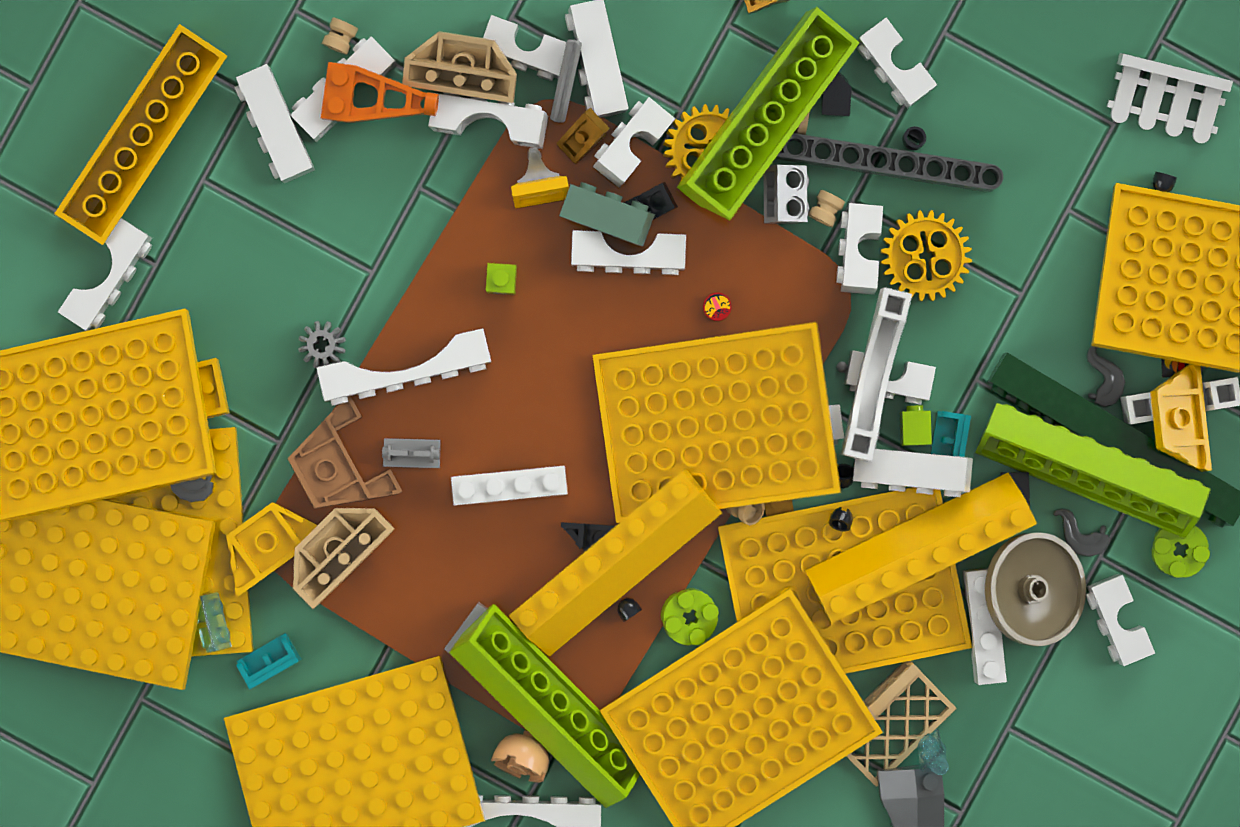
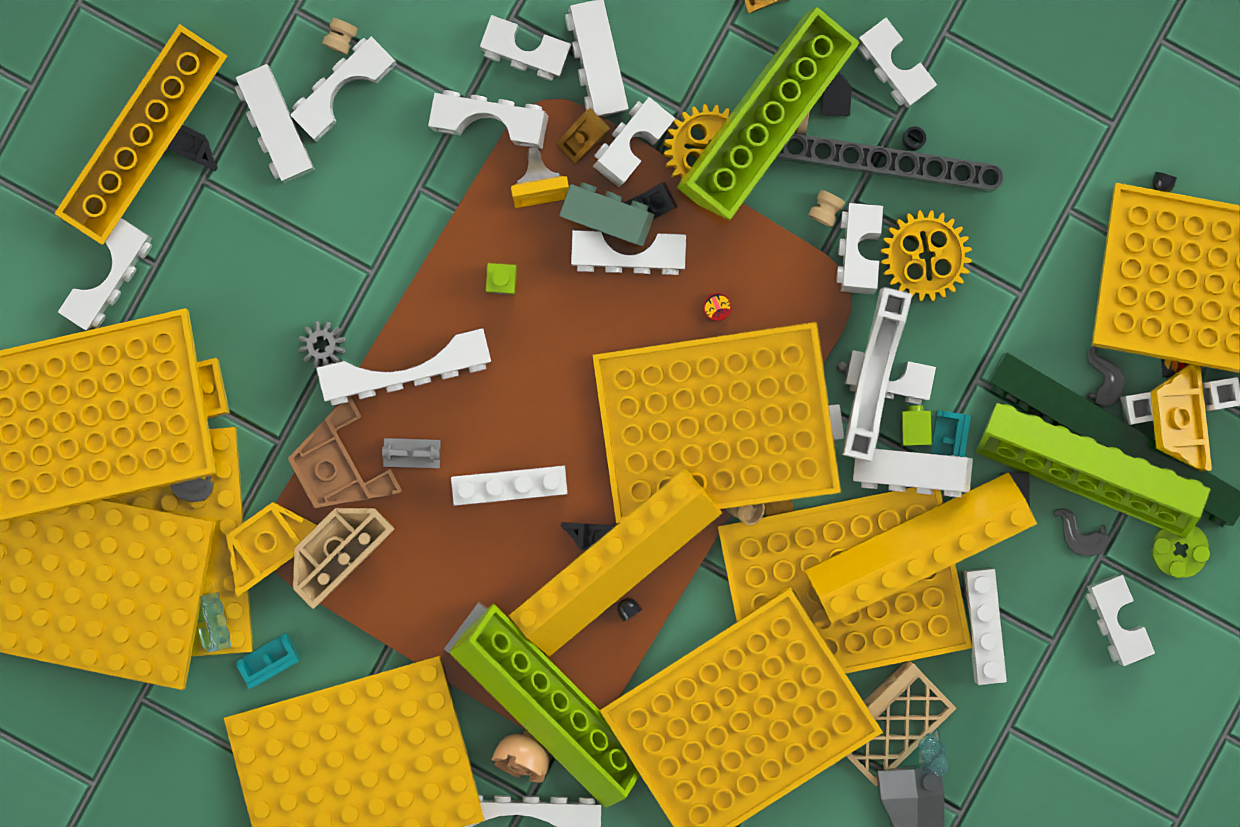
orange plate [321,62,439,123] -> none
tan wedge [402,31,517,103] -> none
light grey axle [550,39,582,123] -> none
lime plate [661,588,719,646] -> none
light grey brick [764,165,809,224] -> none
black hinge [829,507,853,531] -> none
black hinge [837,464,854,489] -> none
dark tan dish [985,533,1086,646] -> none
white fence [1107,53,1233,143] -> none
none -> black slope [167,125,218,171]

